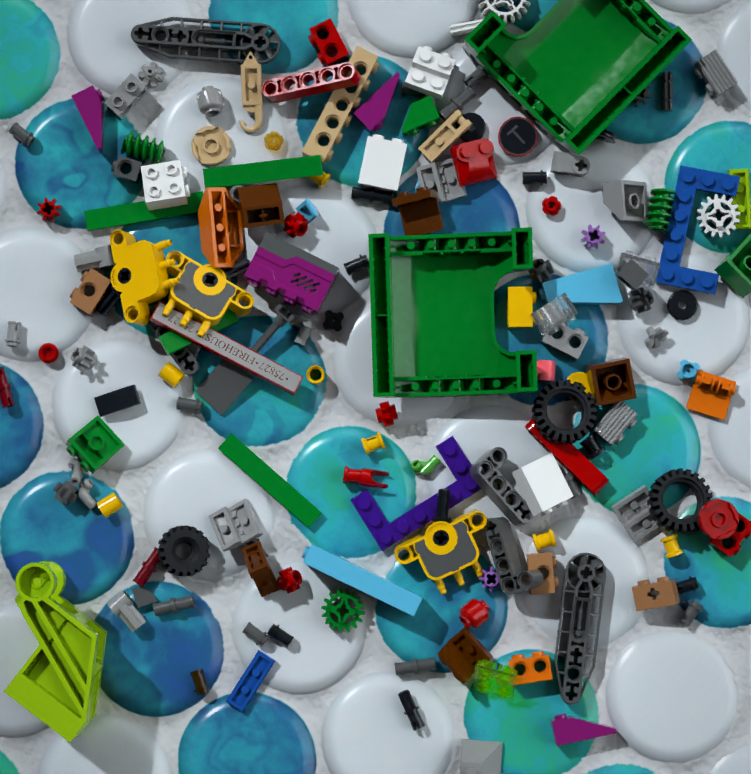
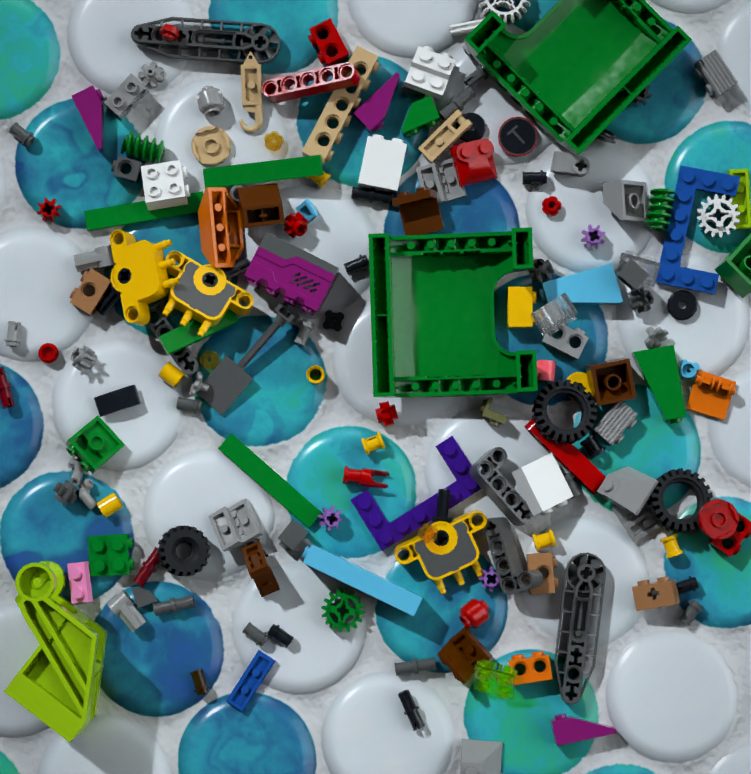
light grey tile [150,302,303,396] -> none
red gear [277,567,302,594] -> none
bright green arm [411,455,441,474] -> none
dark grey axle [662,72,673,111] -> none
none -> bright pink plate [67,561,93,604]
none -> green plate [88,534,134,577]
none -> red plate [159,24,179,42]
none -> light grey plant [189,371,209,397]
none -> clear yellow plate [200,350,219,370]
none -> dark grey brick [278,519,309,551]
none -> medium lavender gear [317,505,343,531]
none -> clear yellow plate [418,523,438,543]
none -> olive bracket [479,397,507,427]
none -> light grey slope [597,466,659,516]
none -> green slope [632,345,687,424]

